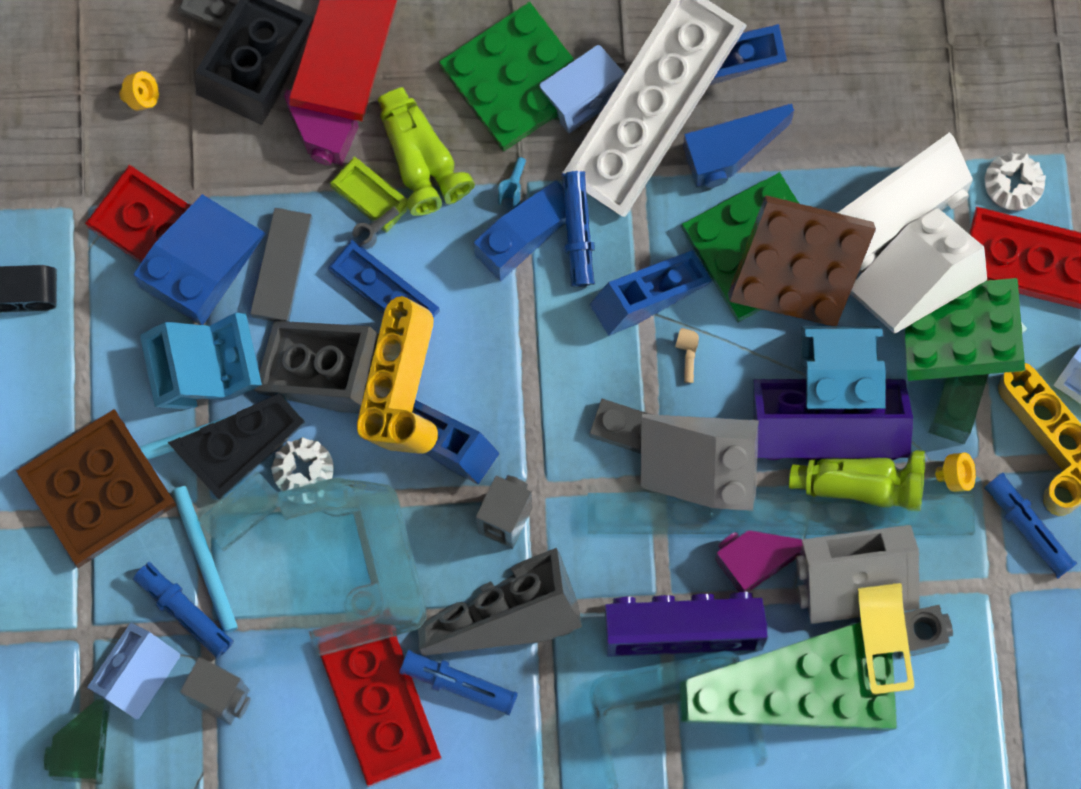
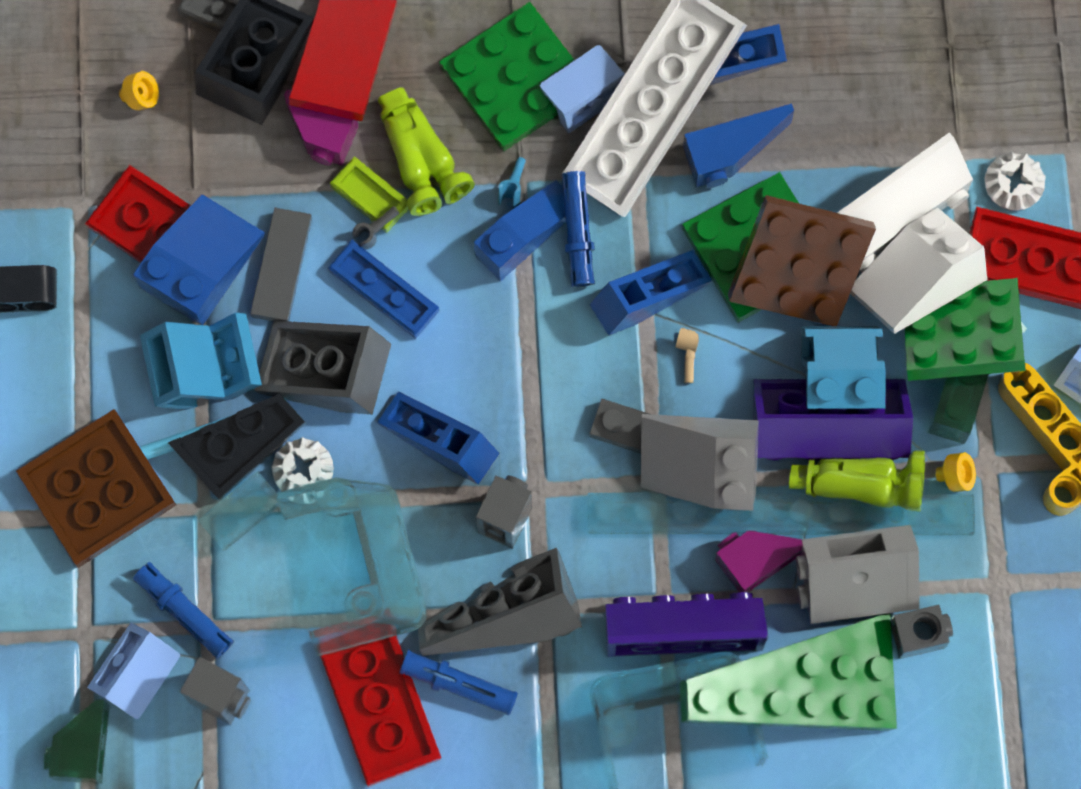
medium azure bar [172,486,238,633] -> none
yellow beam [357,296,438,454] -> none
light yellow piece [858,583,914,694] -> none
blue pin [984,473,1077,579] -> none

